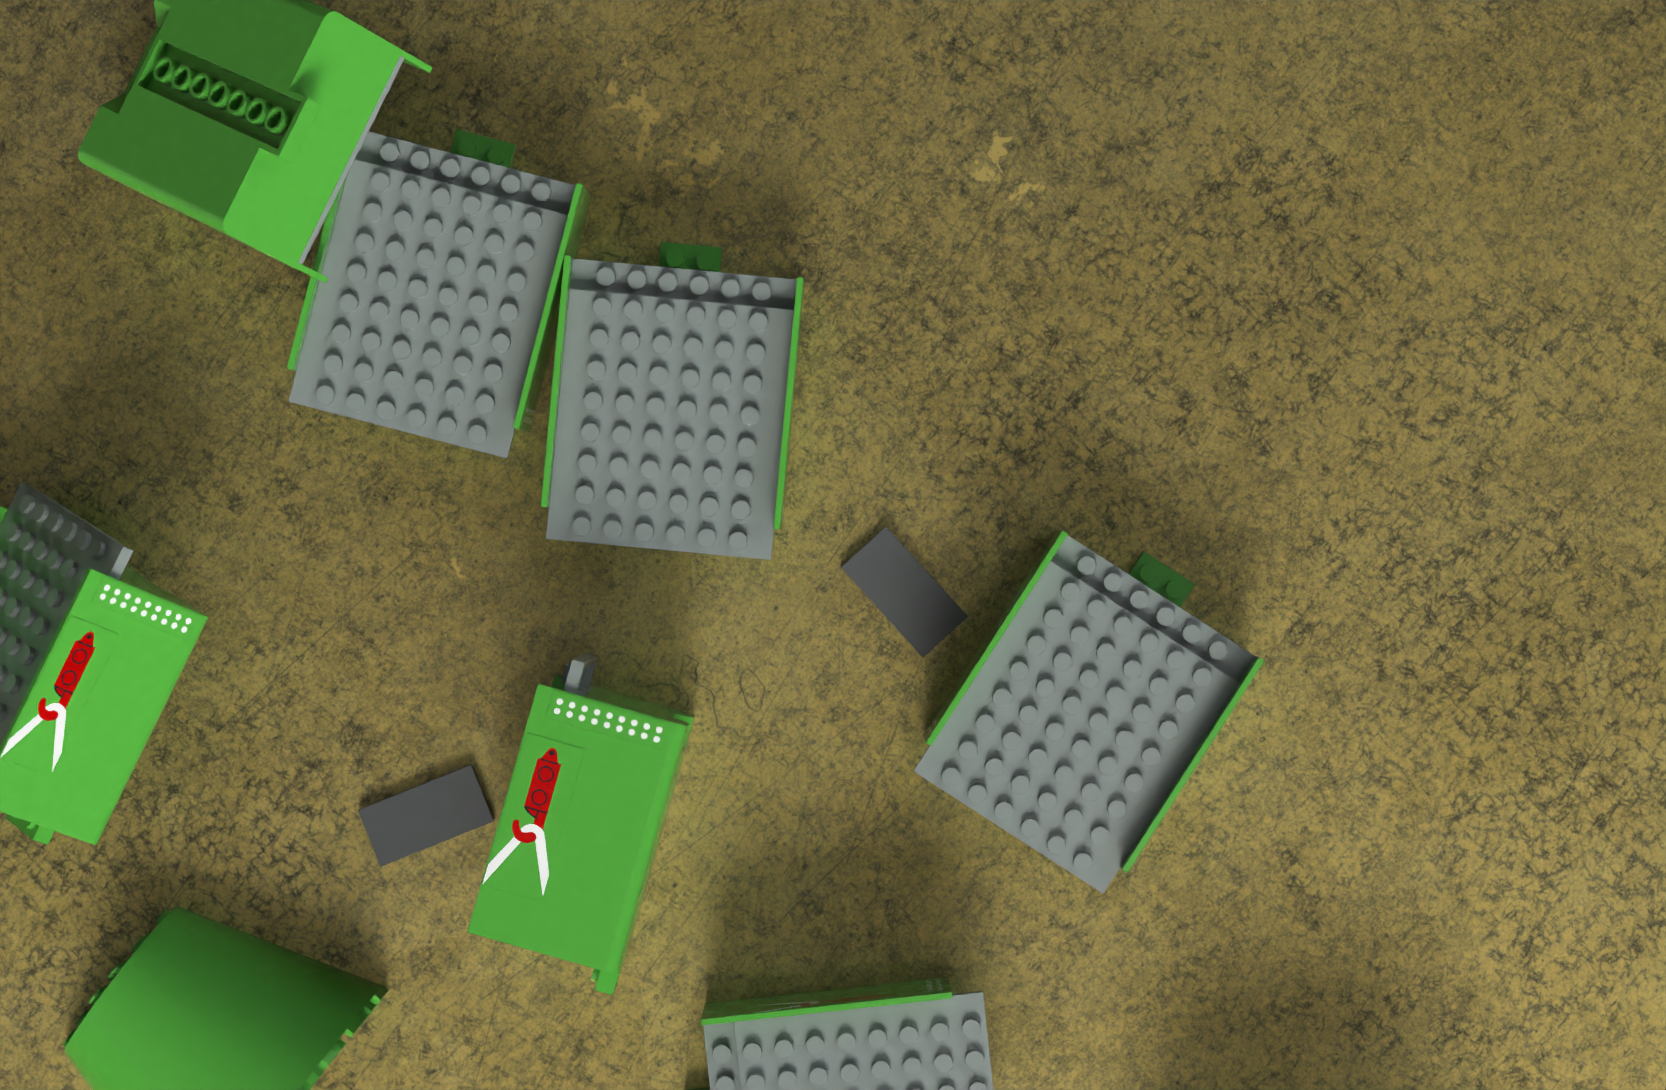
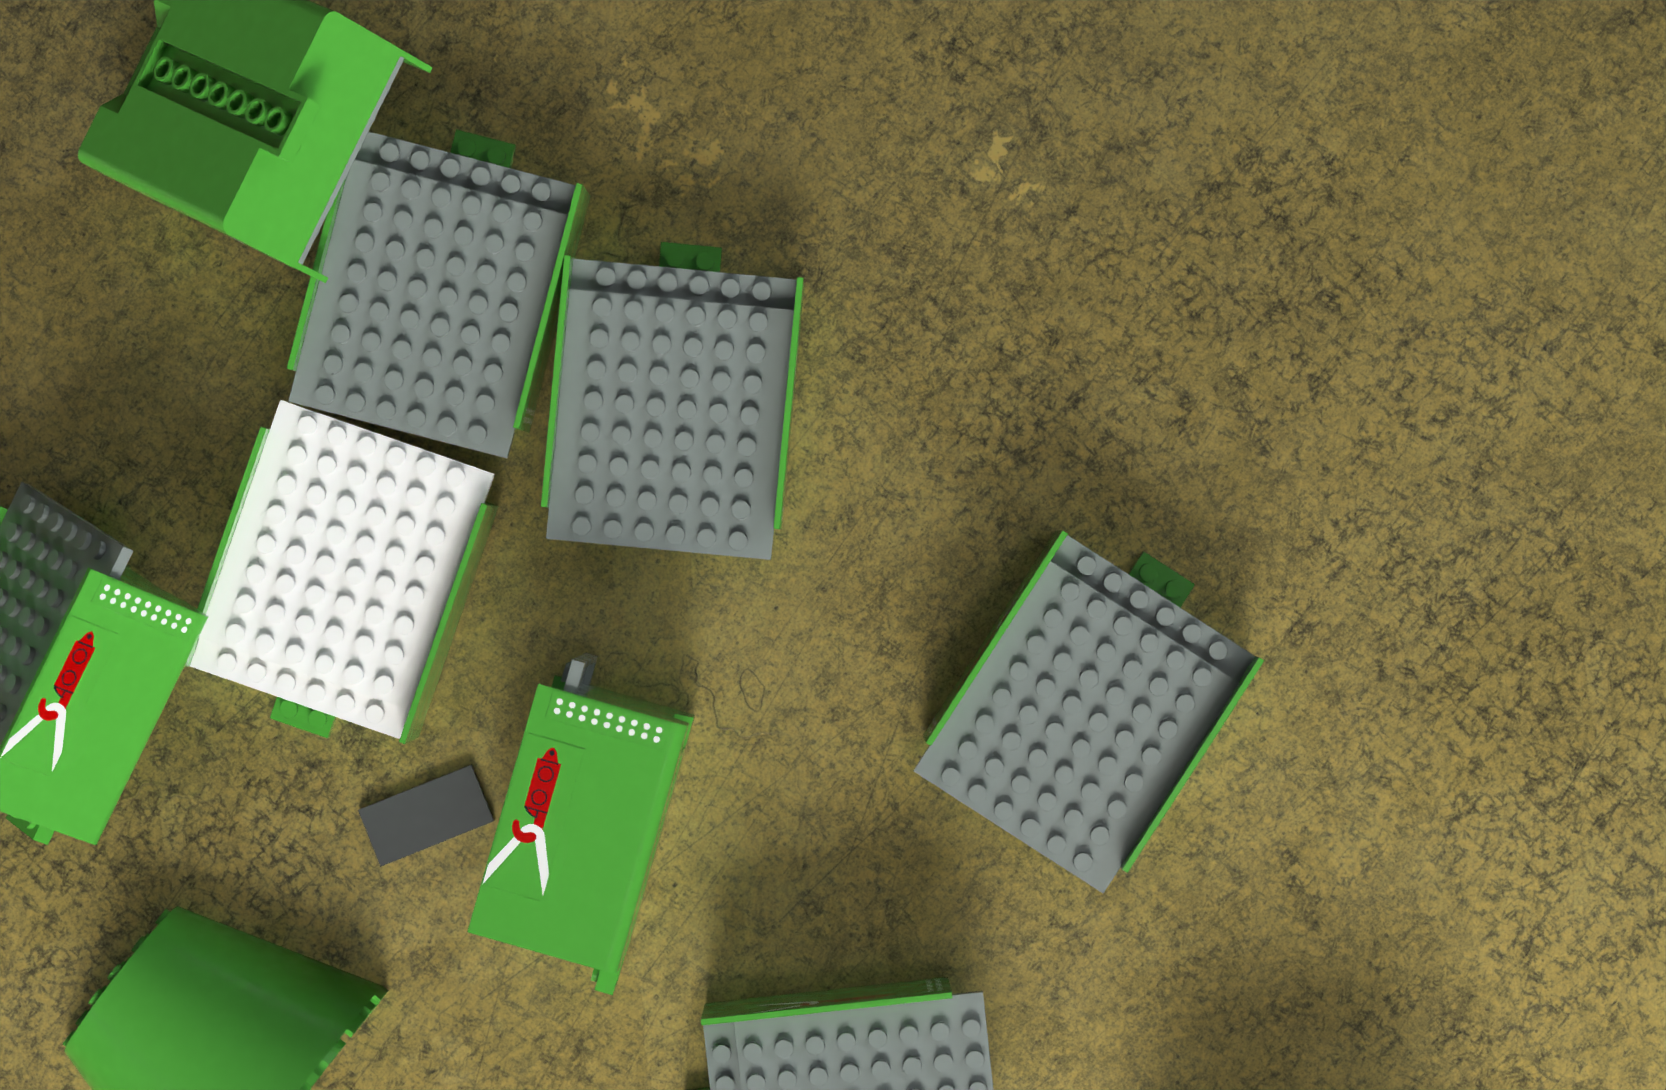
dark grey tile [841,527,968,657] -> none
none -> white piece [184,400,499,744]

